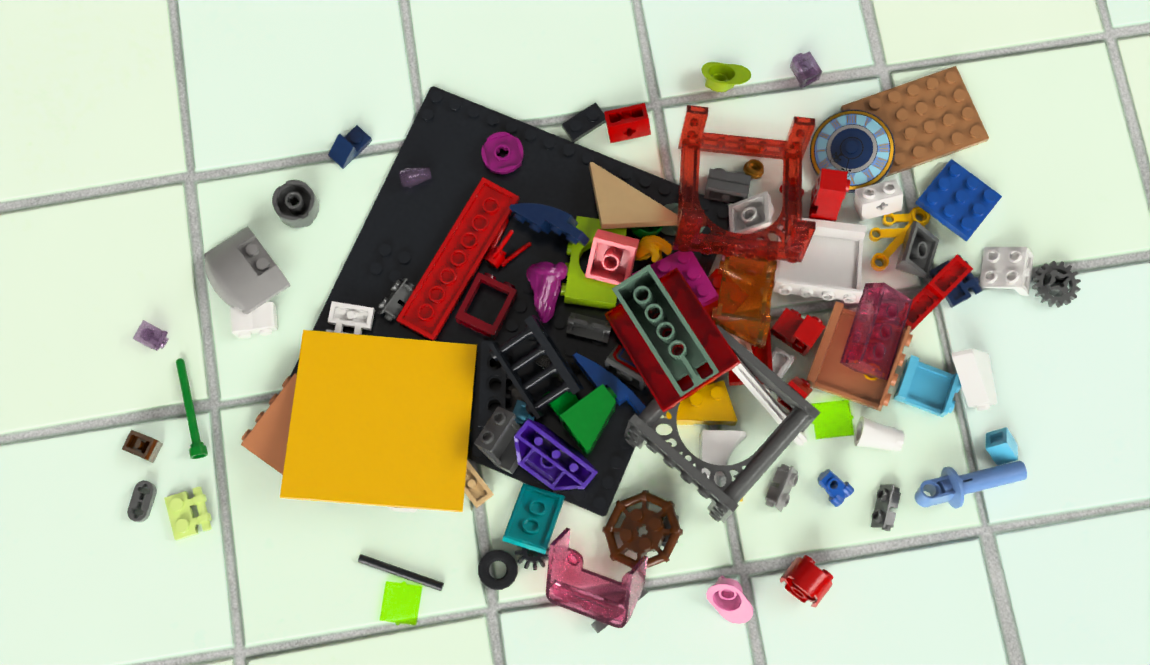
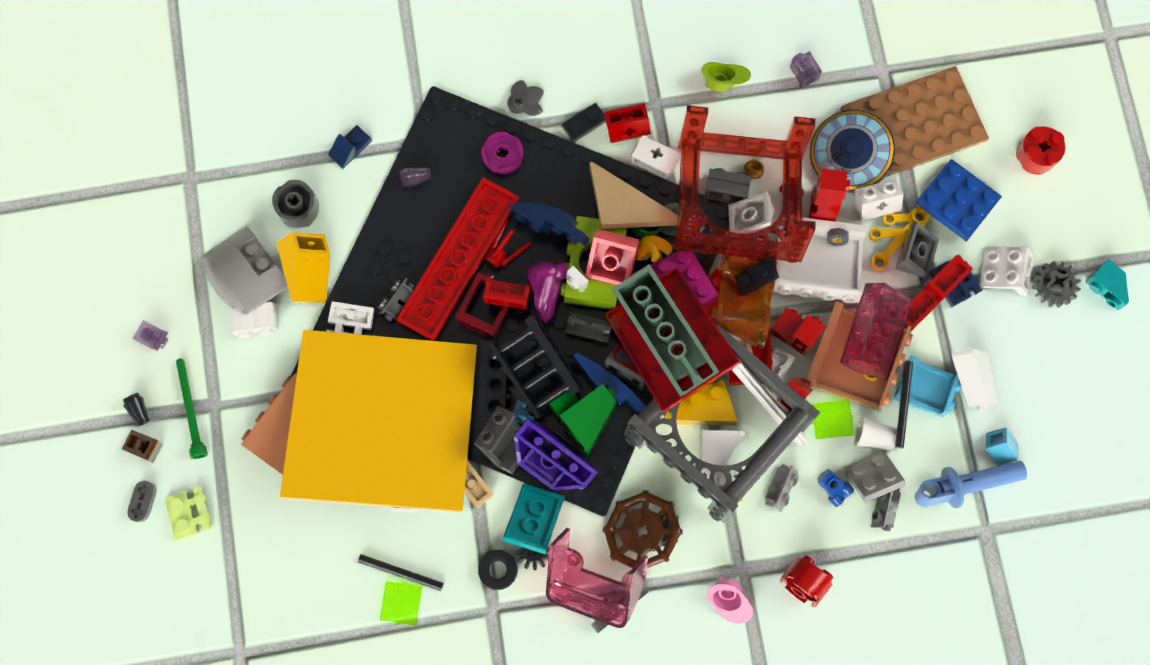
none -> black cone [122,393,150,427]
none -> yellow slope [276,232,330,303]
none -> red hinge [483,278,531,310]
none -> dark grey plate [507,80,544,116]
none -> white plate [566,266,588,293]
none -> white brick [631,135,680,180]
none -> black plate [735,257,780,296]
none -> dark grey tile [827,228,849,246]
none -> light grey plate [844,451,906,503]
none -> black bar [895,361,914,449]
none -> red brick [1016,126,1066,175]
none -> teal slope [1086,259,1129,310]

